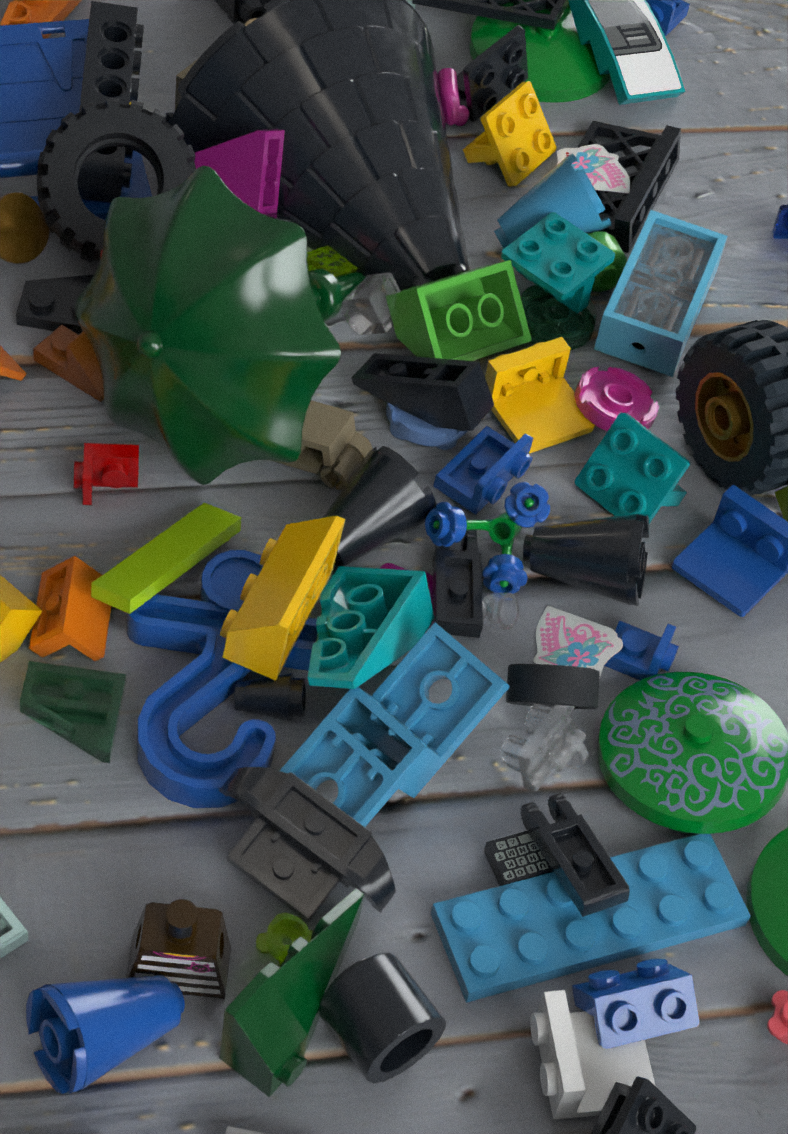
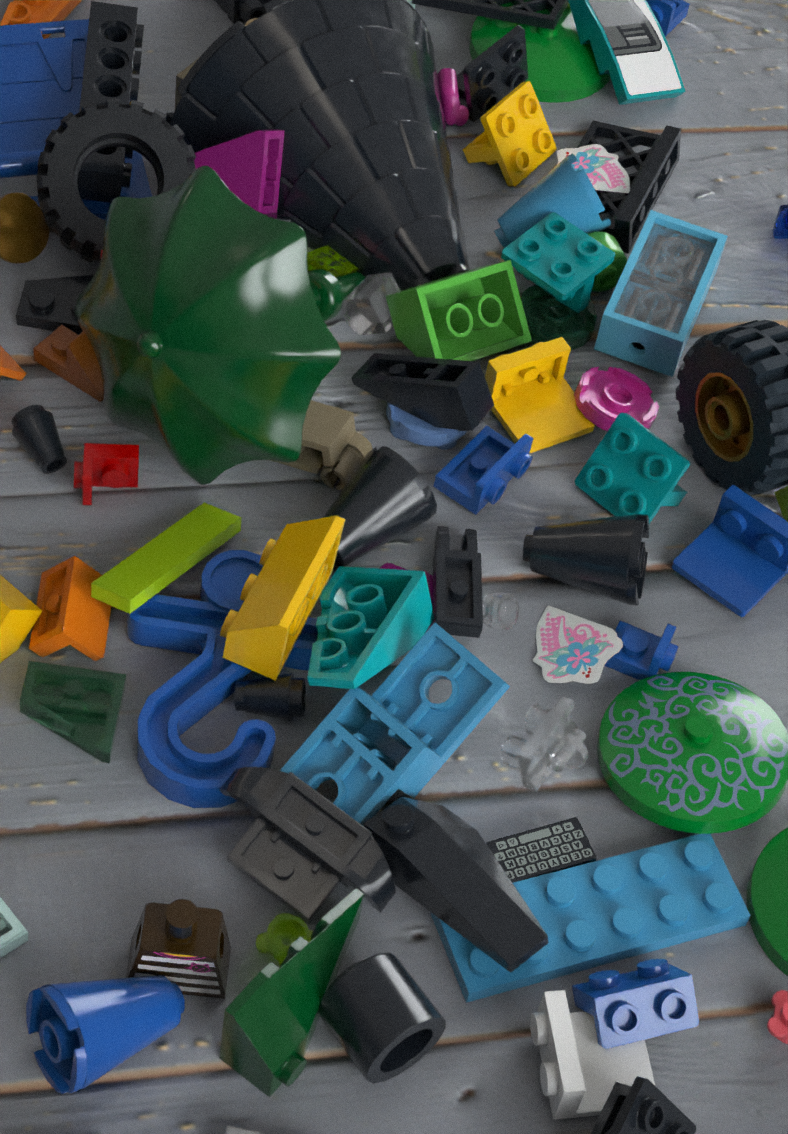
blue plant [425,482,550,596] -> none
black tyre [506,664,600,709] -> none
black hinge [520,793,630,917] -> none
none -> black cone [11,405,67,474]
none -> black wedge [364,797,549,973]

